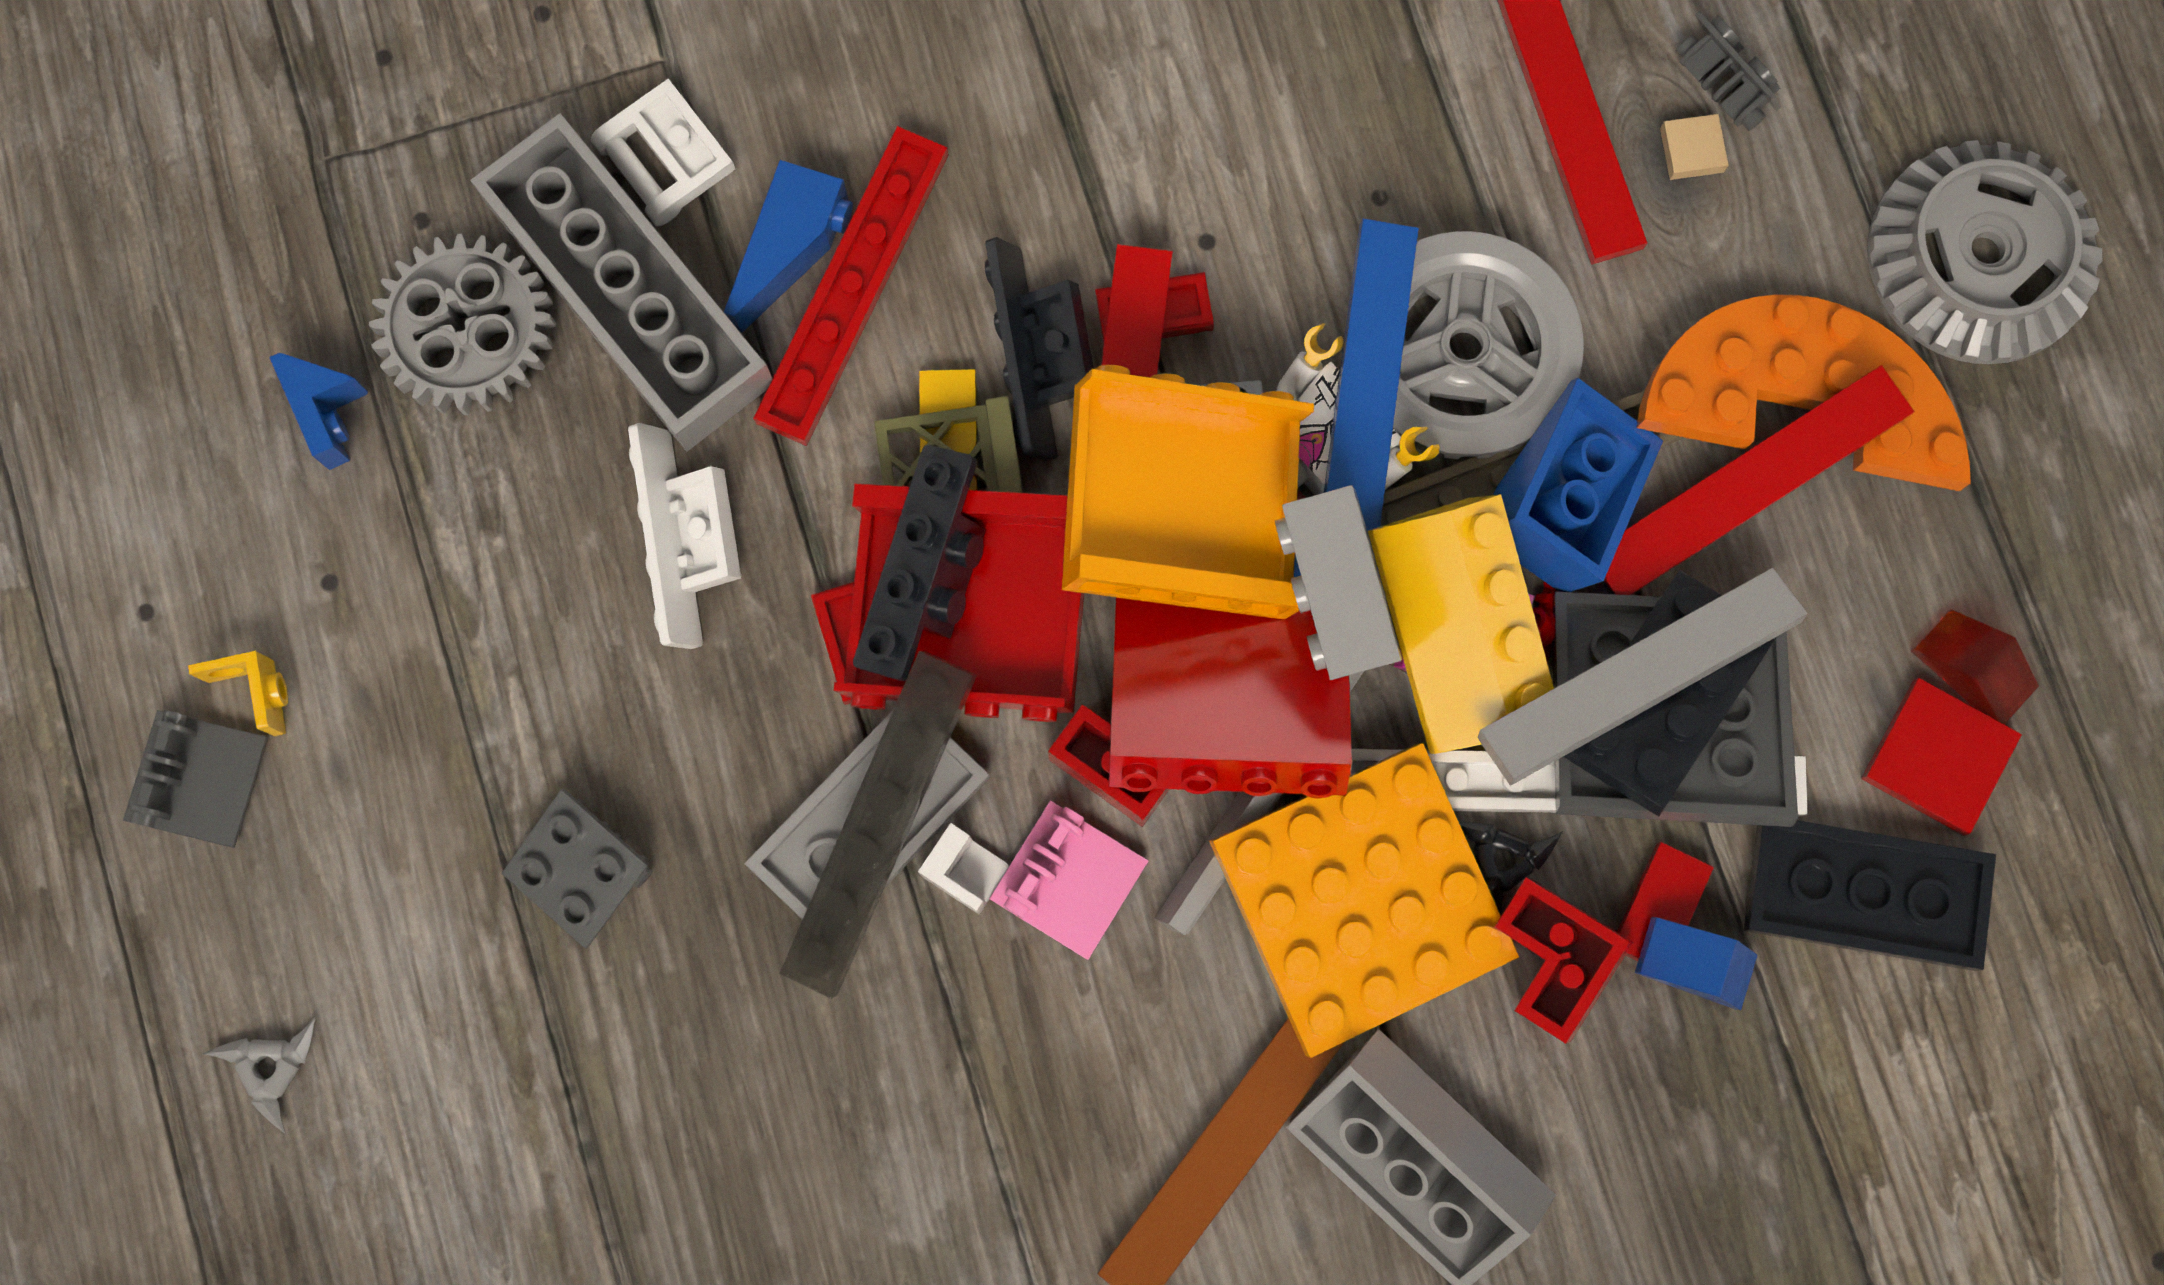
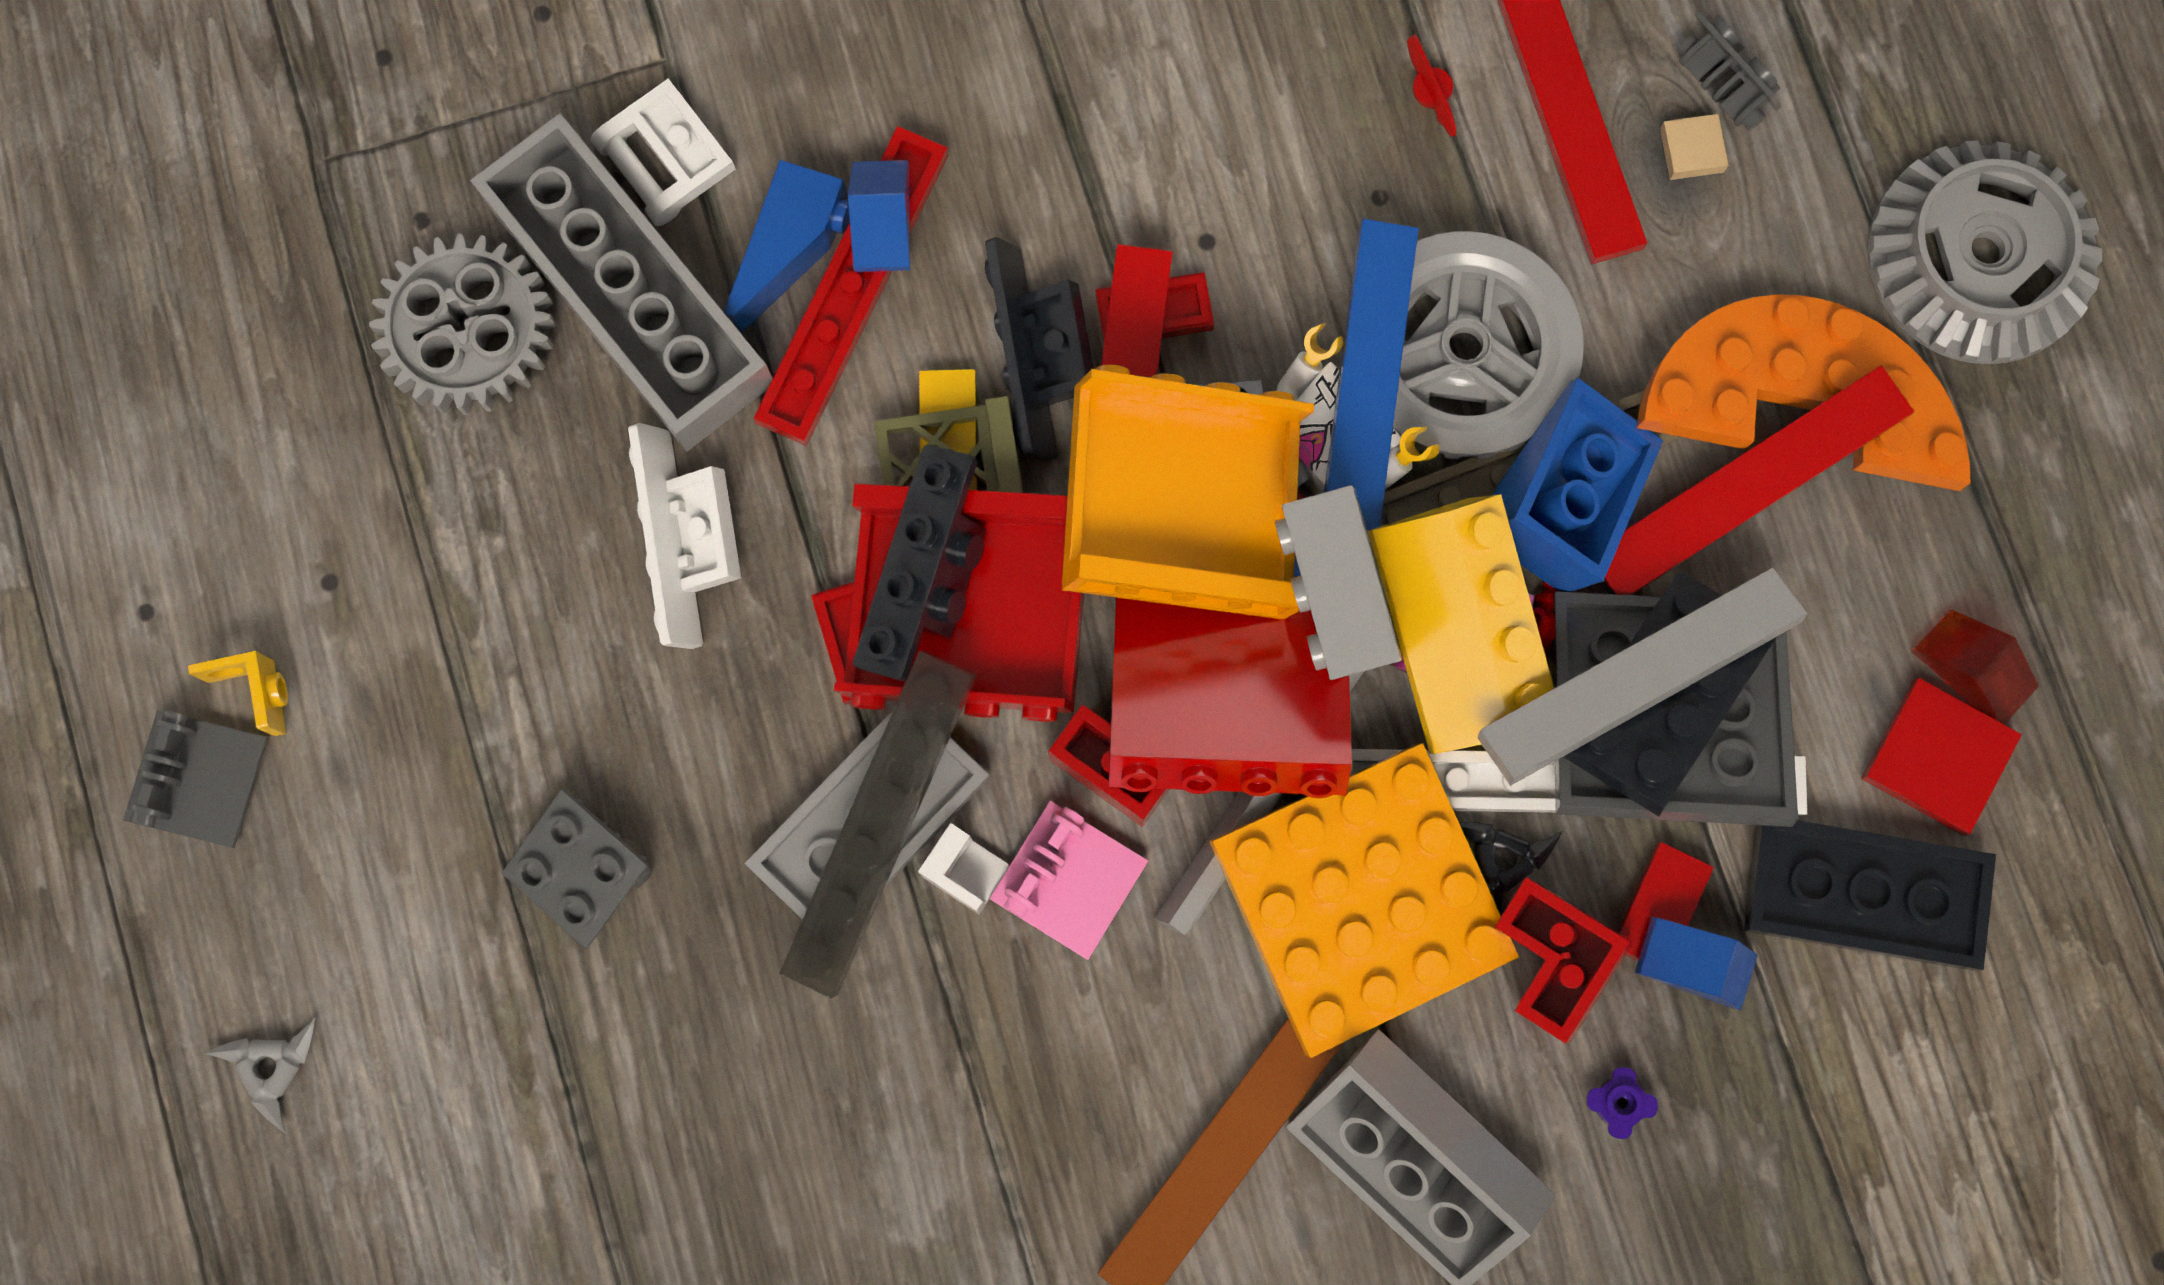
blue slope [269,353,368,470] -> none
none -> blue slope [848,160,911,272]
none -> red piece [1407,34,1456,137]
none -> dark purple plate [1586,1067,1658,1139]

